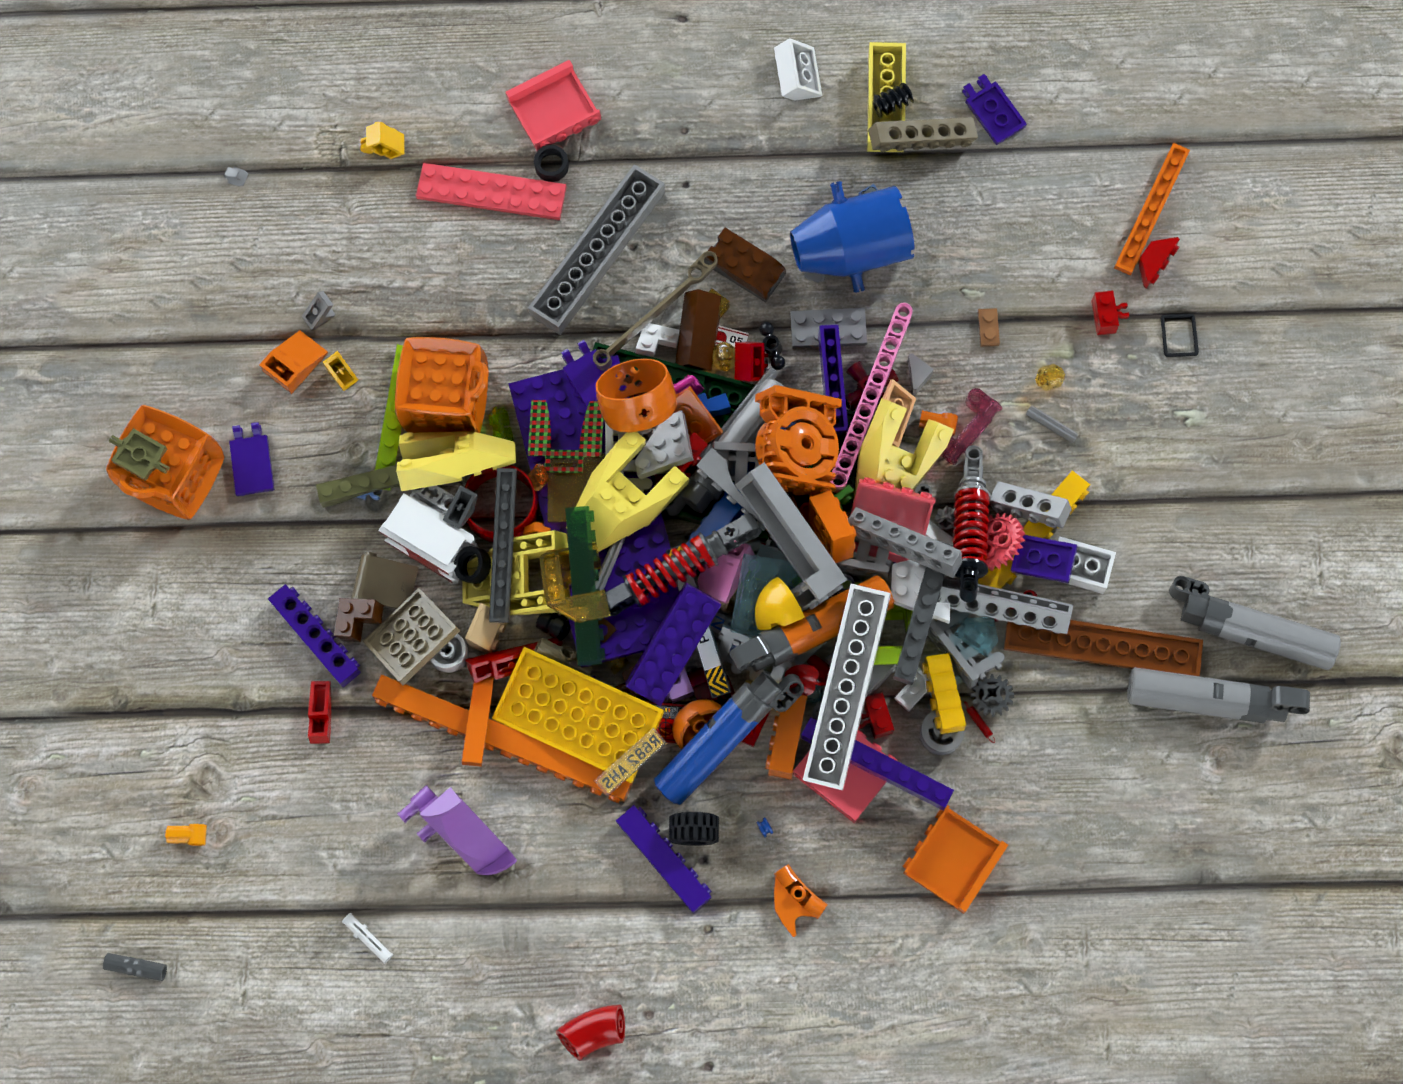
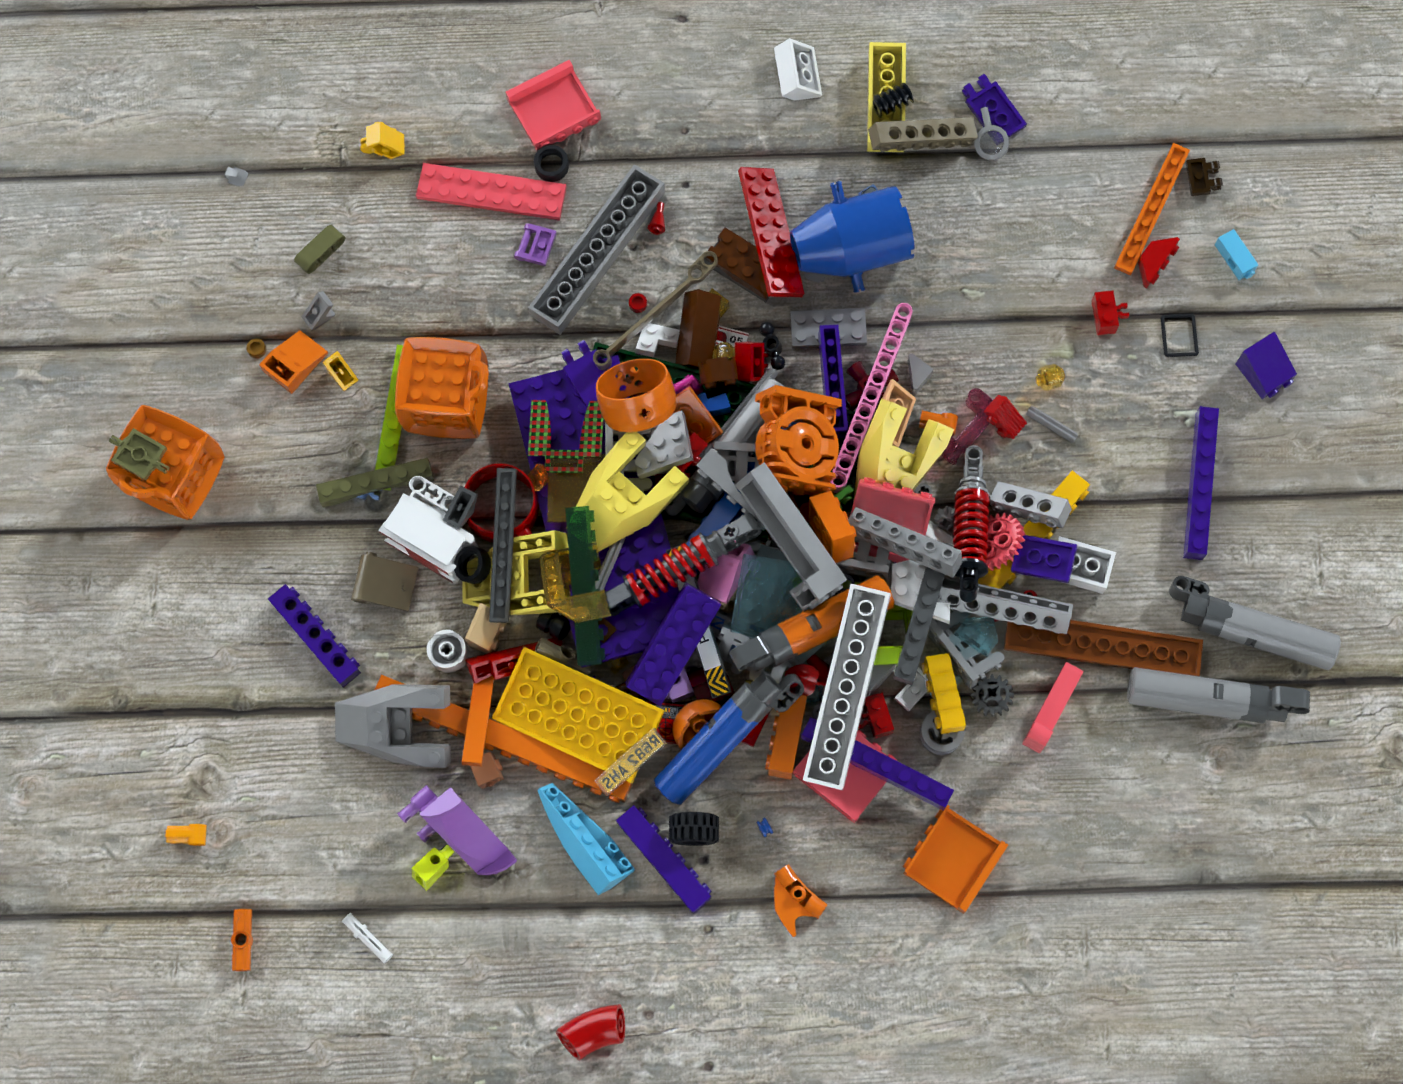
dark grey axle [103,953,167,981] -> none
dark purple tile [229,422,275,496] -> none
red slope [308,681,331,744] -> none
reddish brown brick [333,598,384,642] -> none
dark tan plate [363,588,460,685] -> none
light yellow wedge [396,431,516,491] -> none
clear neon green hinge [489,407,514,441] -> none
orange plate [523,522,551,535] -> none
yellow brick [755,577,805,630] -> none
red piece [964,701,995,743] -> none
medium nougat plate [978,308,1000,347] -> none
none -> orange piece [231,909,253,971]
none -> pearl gold tile [247,339,266,358]
none -> olive beam [294,224,346,274]
none -> light grey wedge [335,684,451,768]
none -> neon yellow torso [411,844,454,891]
none -> nougat head [470,751,504,789]
none -> medium lavender plate [514,223,557,266]
none -> medium azure wedge [537,783,635,895]
none -> red tile [629,293,647,313]
none -> red cone [647,202,666,235]
none -> reddish brown brick [698,357,739,389]
none -> red plate [738,167,805,298]
none -> piece [974,107,1010,161]
none -> red brick [984,395,1027,439]
none -> coral beam [1022,662,1084,754]
none -> dark purple brick [1183,406,1219,560]
none -> dark brown plate [1186,158,1223,196]
none -> medium azure brick [1215,229,1258,280]
none -> dark purple slope [1235,332,1297,400]

